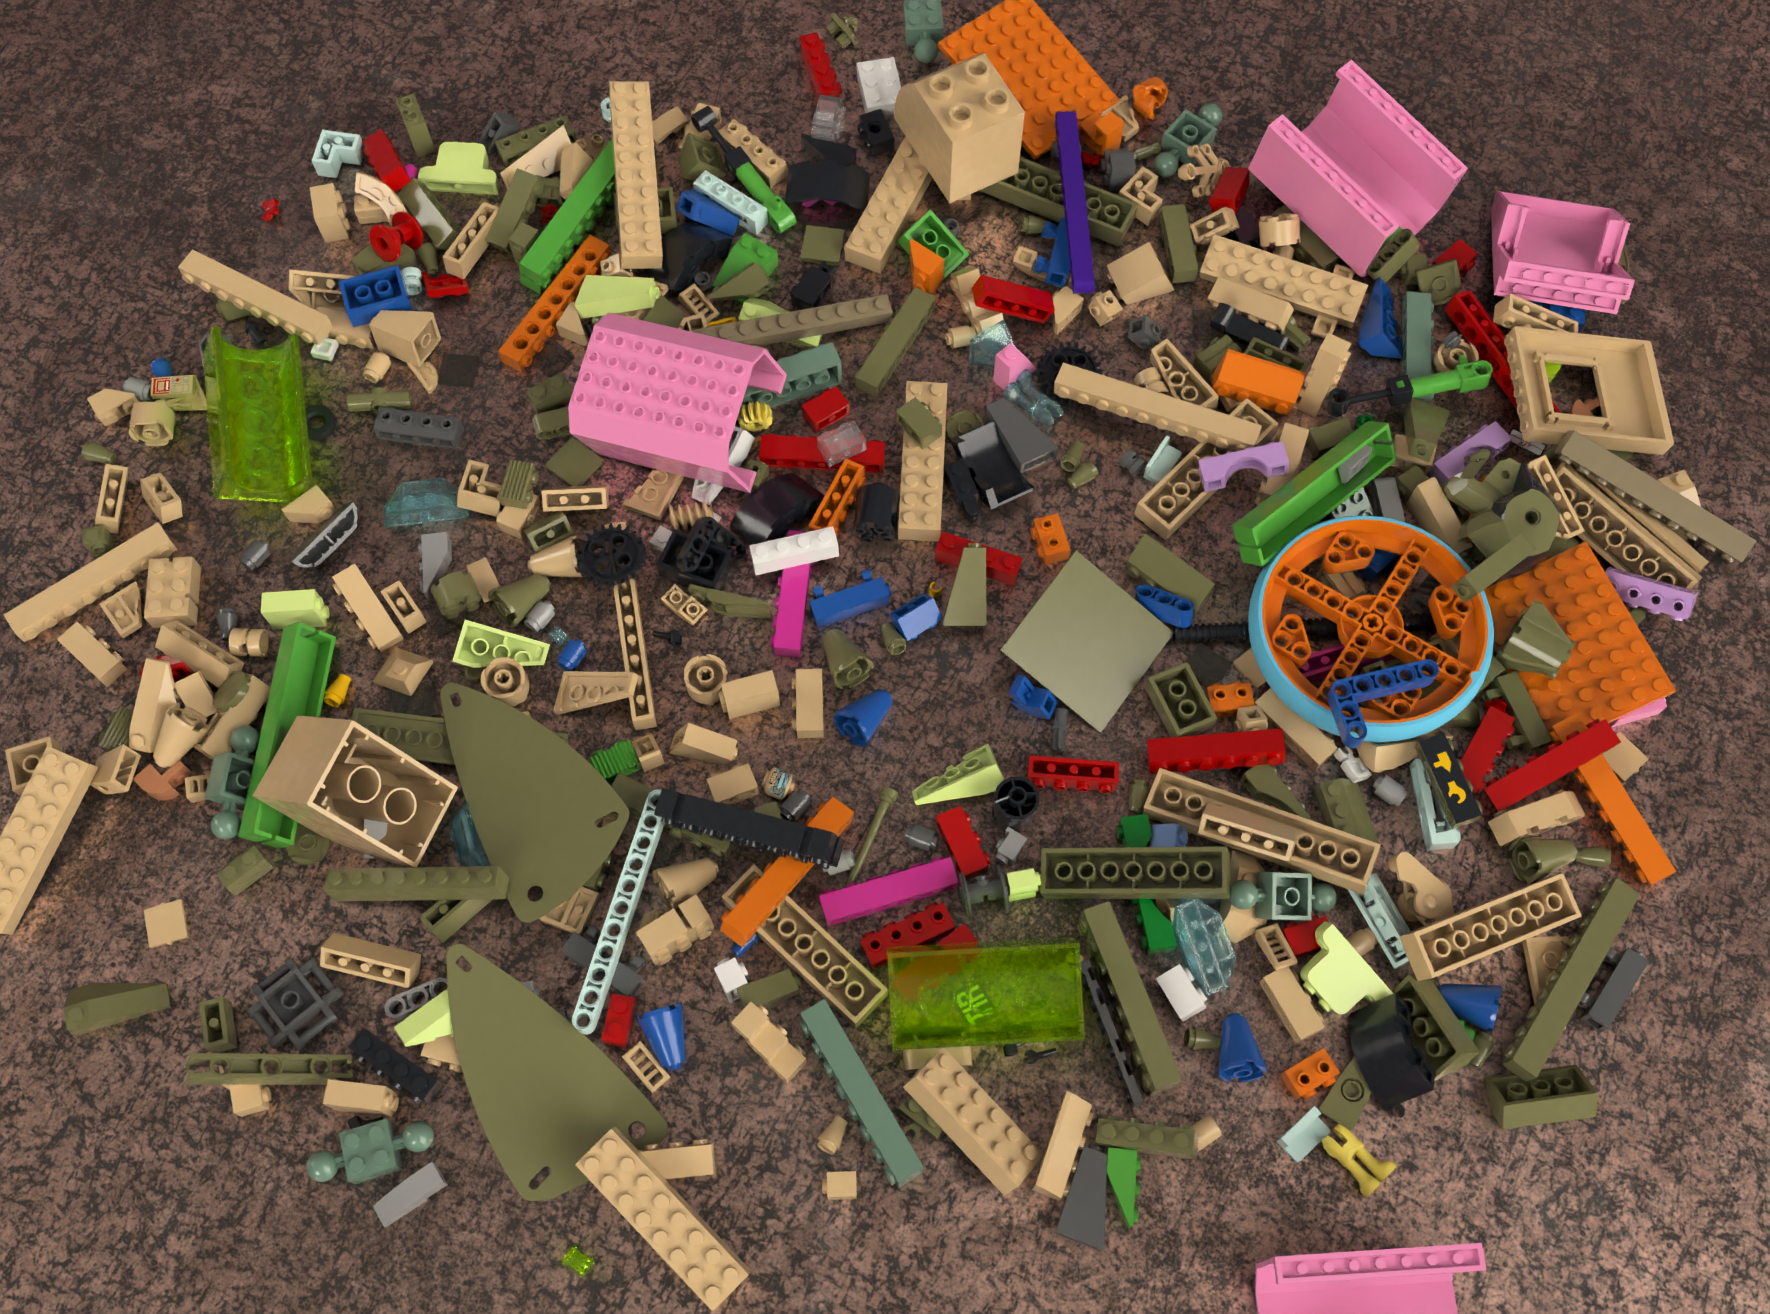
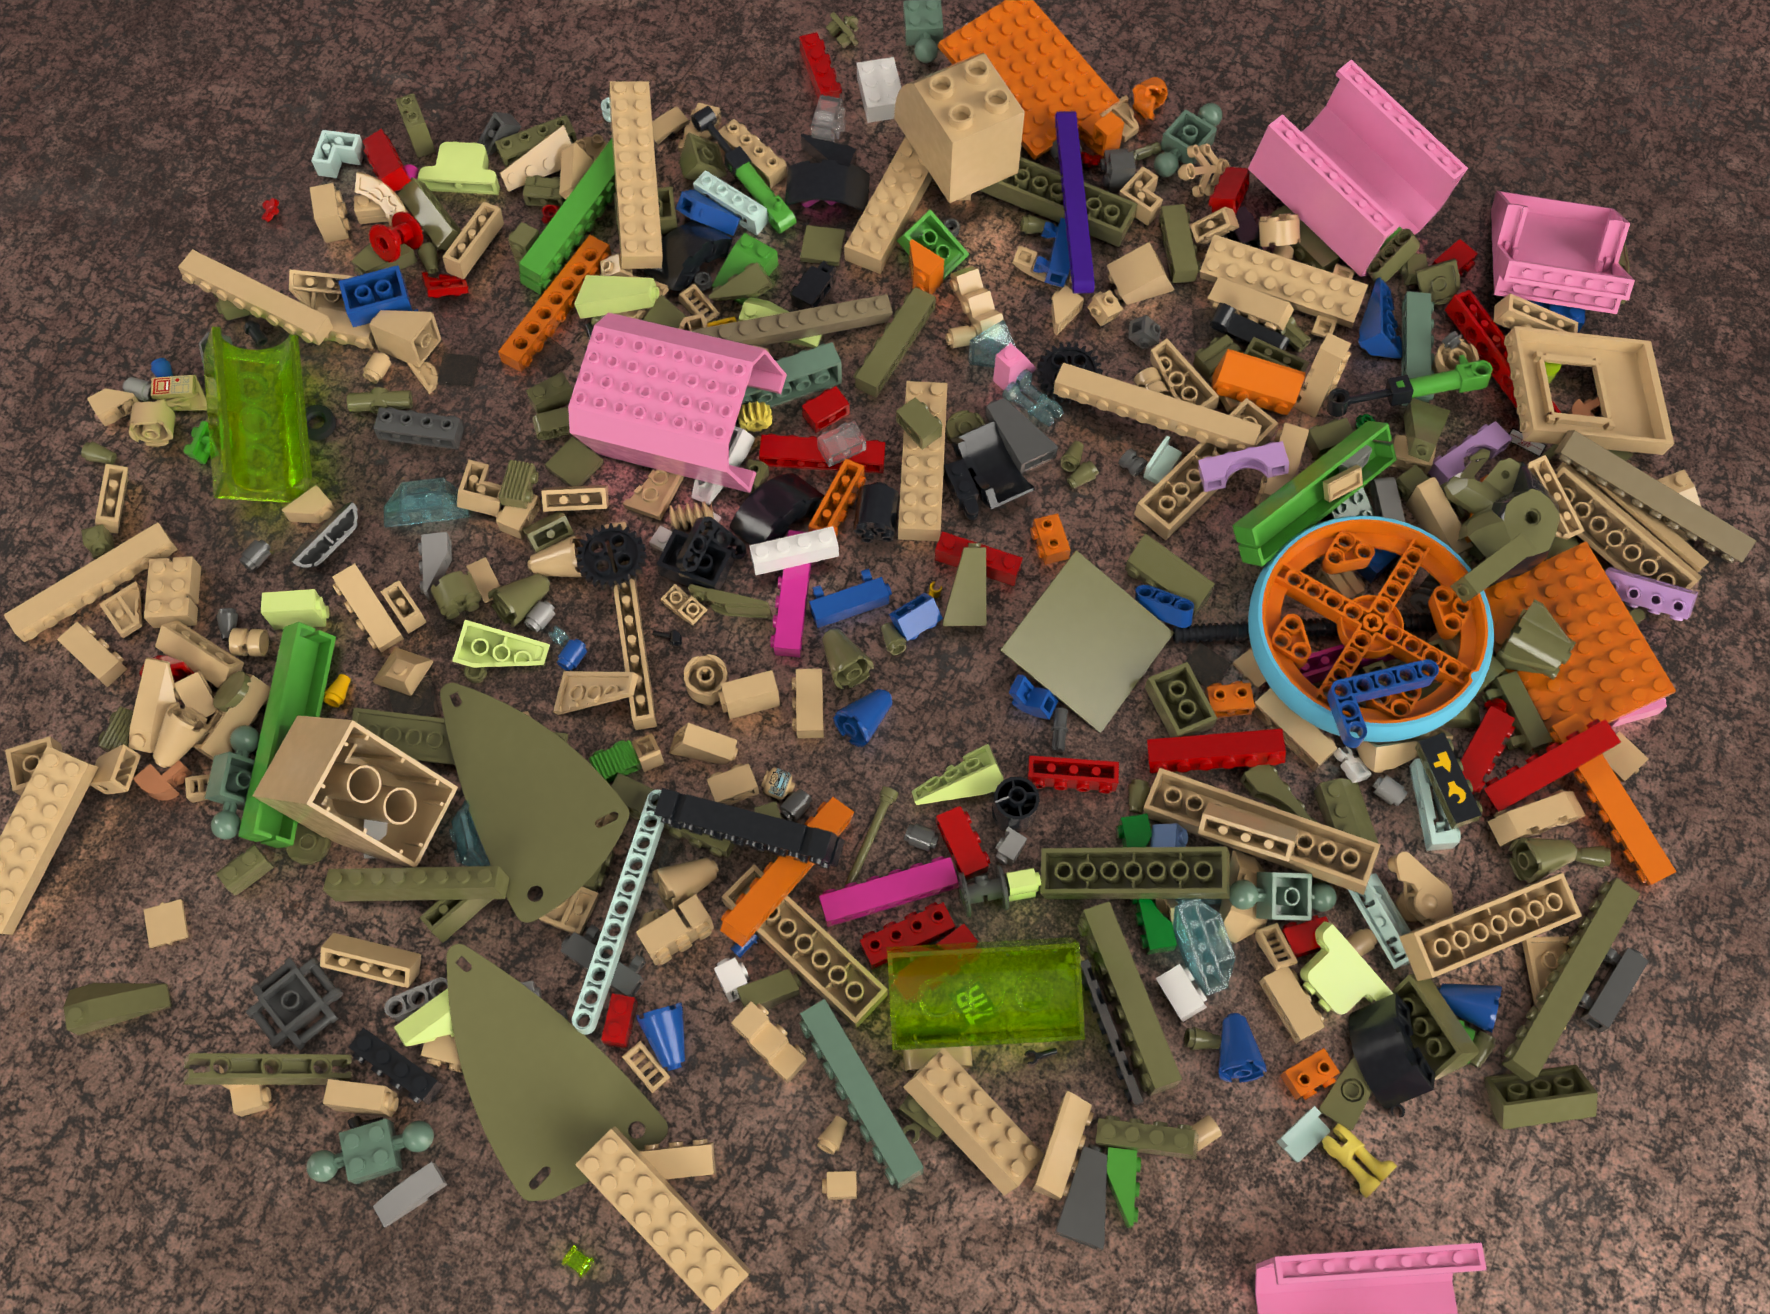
tan brick [140,472,183,524] -> none
olive brick [199,997,238,1053] -> none
white plate [311,338,339,361] -> none
light aqua wheel [401,267,422,295] -> none
tan brick [481,657,530,707] -> none
olive brick [485,168,544,254] -> none
tan slope [556,302,588,346] -> none
light grey brick [822,847,856,876] -> none
black brick [857,109,895,157] -> none
red brick [972,275,1055,324] -> none
black hand [1003,1035,1034,1057] -> none
tan brick [1233,705,1268,732] -> none
none -> bright green hips [183,421,220,464]
none -> tan tile [1323,464,1363,502]

